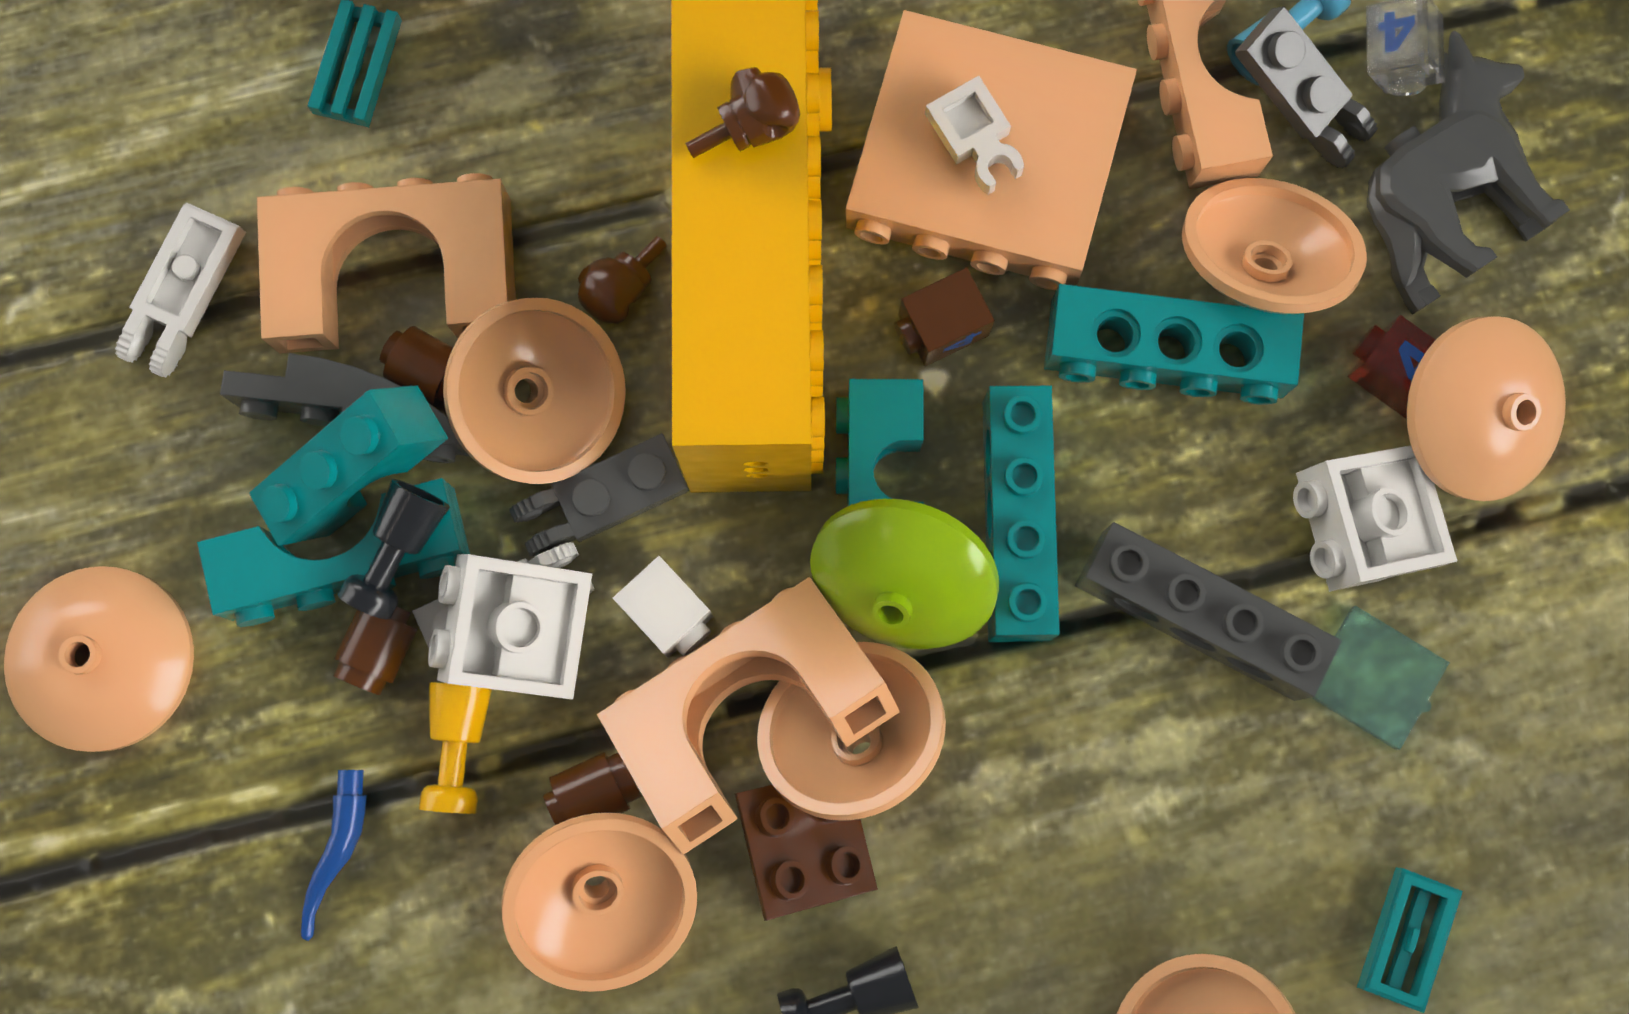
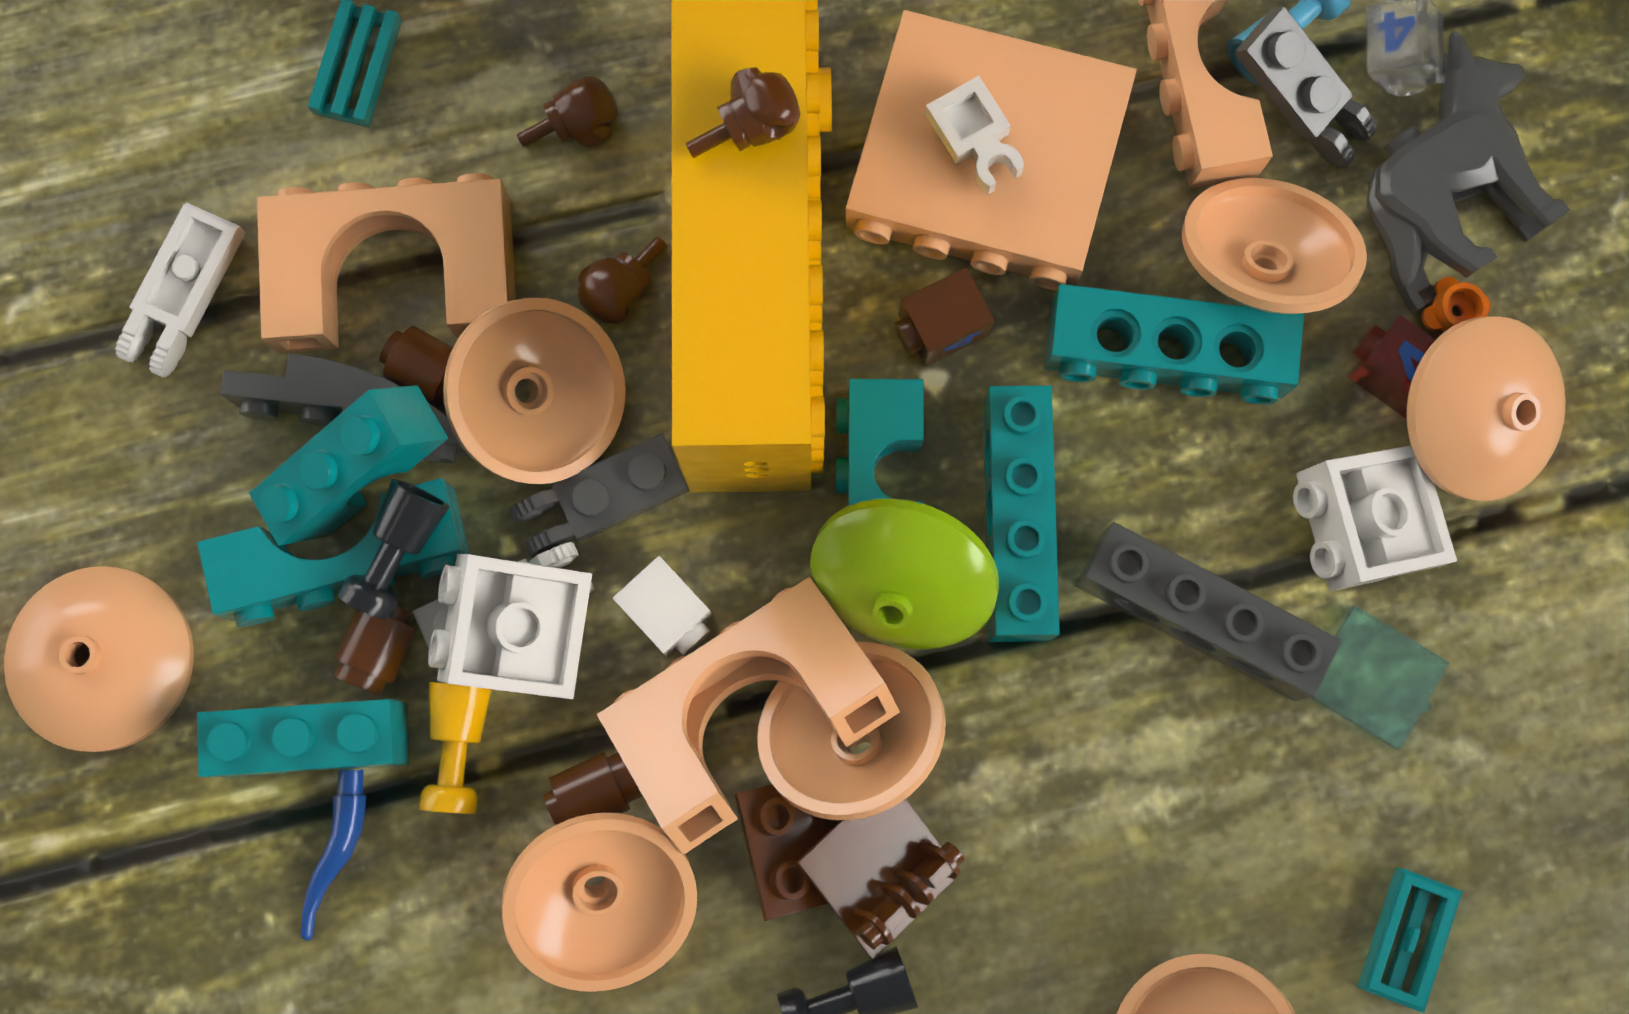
none -> teal arch [197,699,410,778]
none -> reddish brown piece [517,76,618,147]
none -> hinge [796,799,964,960]
none -> orange plate [1421,276,1491,332]

